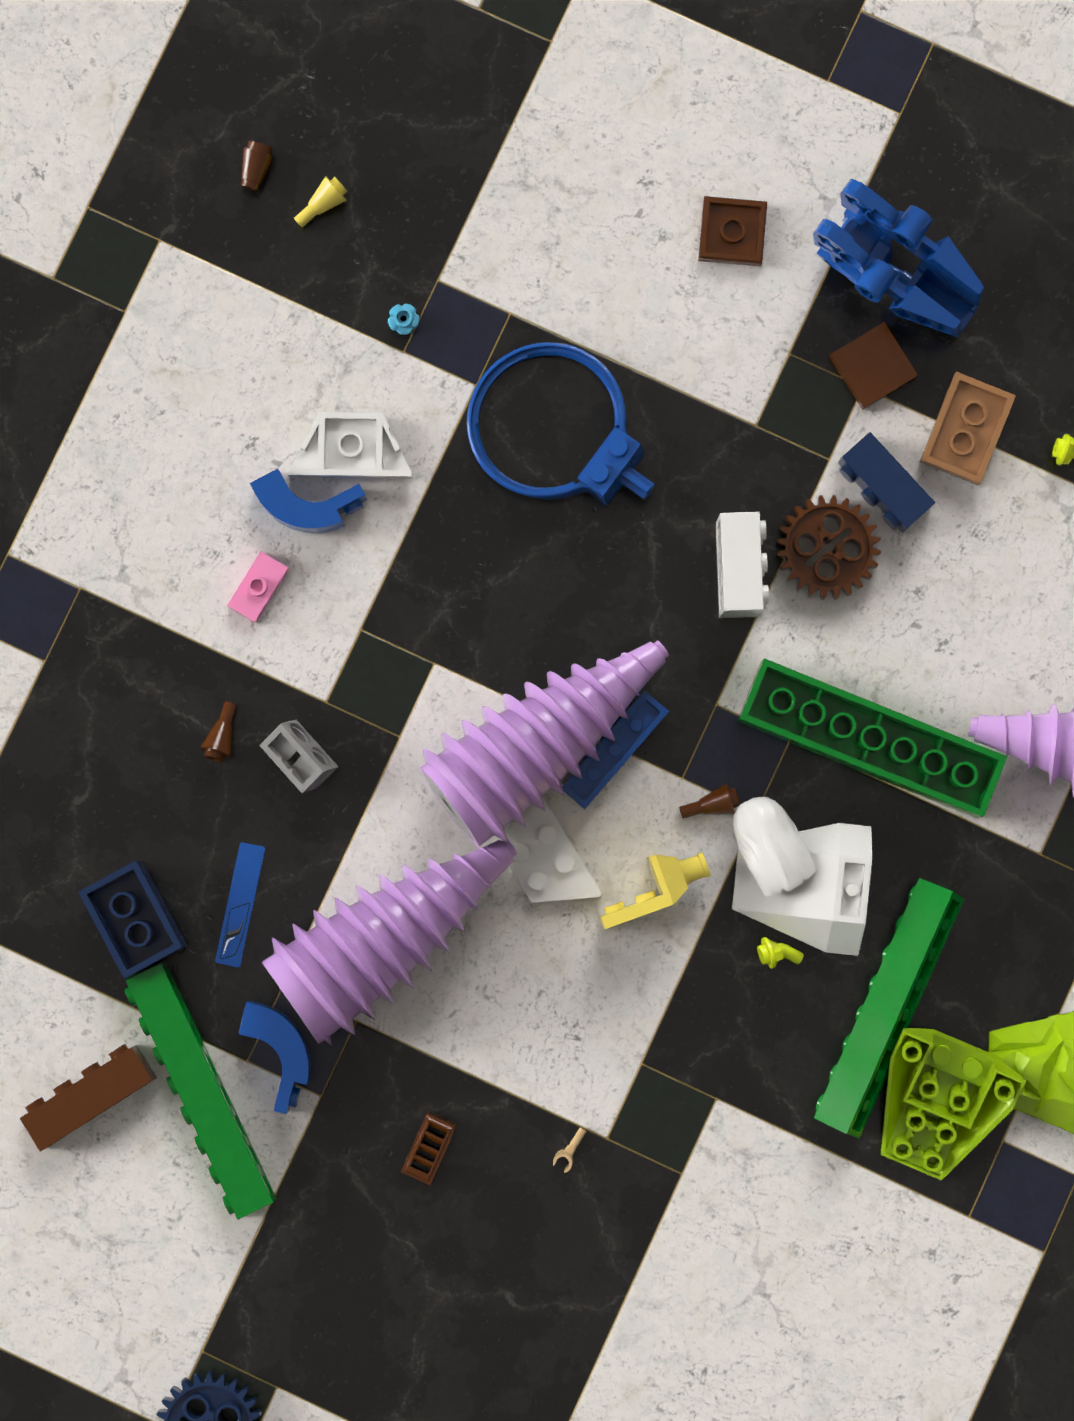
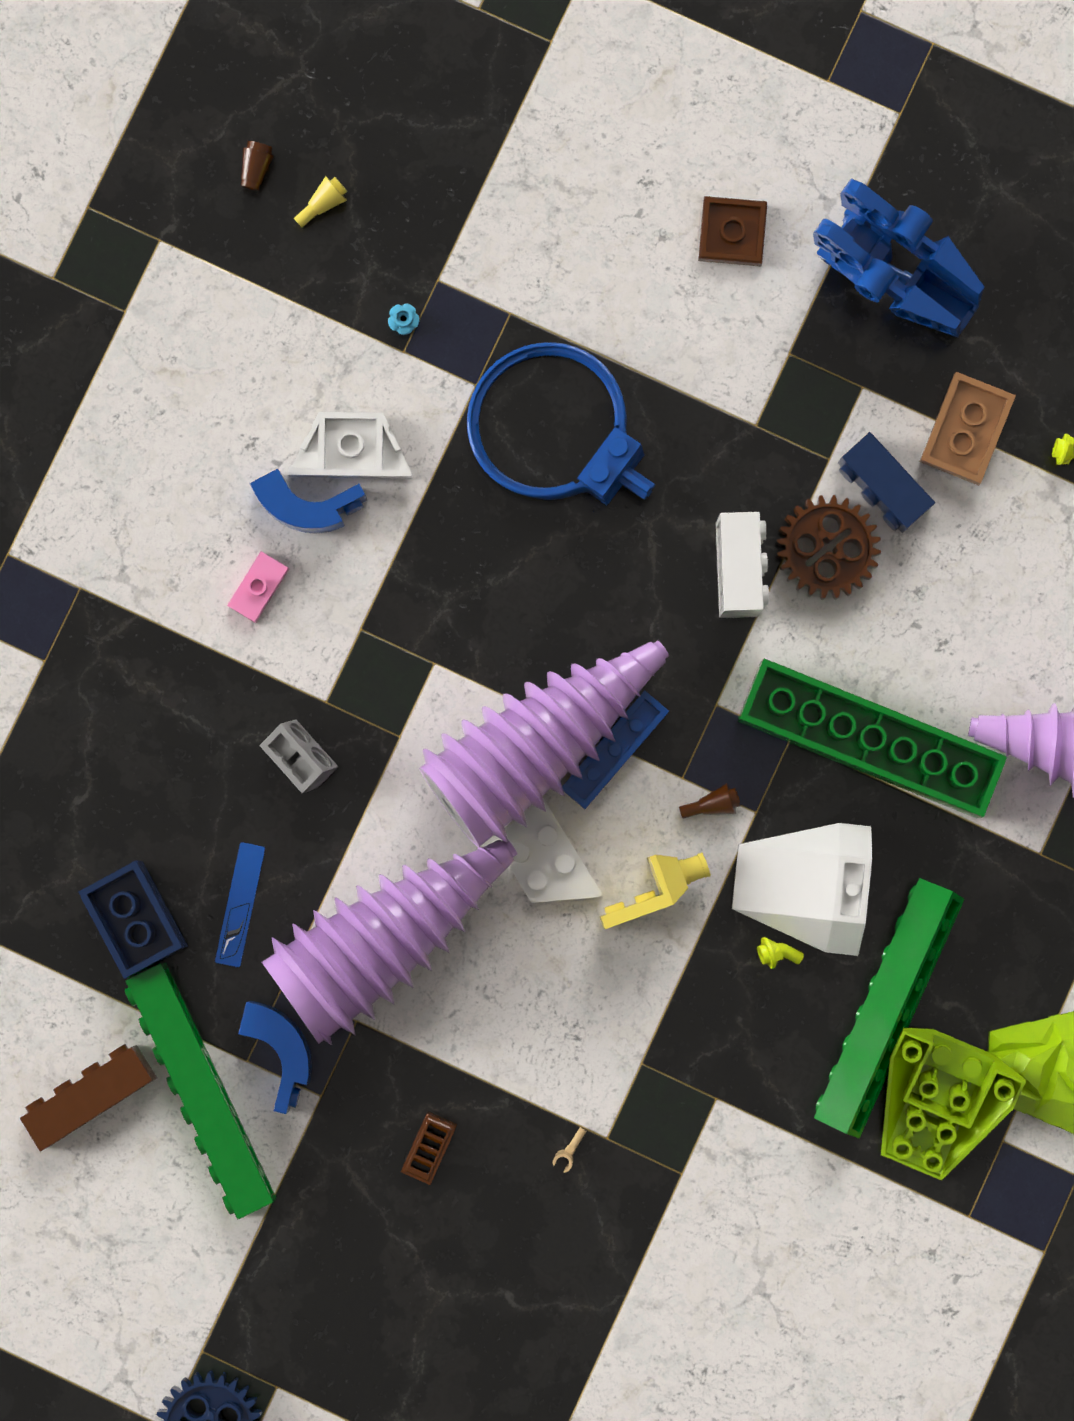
reddish brown cone [200,702,237,762] -> none
white hair [733,797,816,896] -> none
reddish brown tile [829,322,918,410] -> none

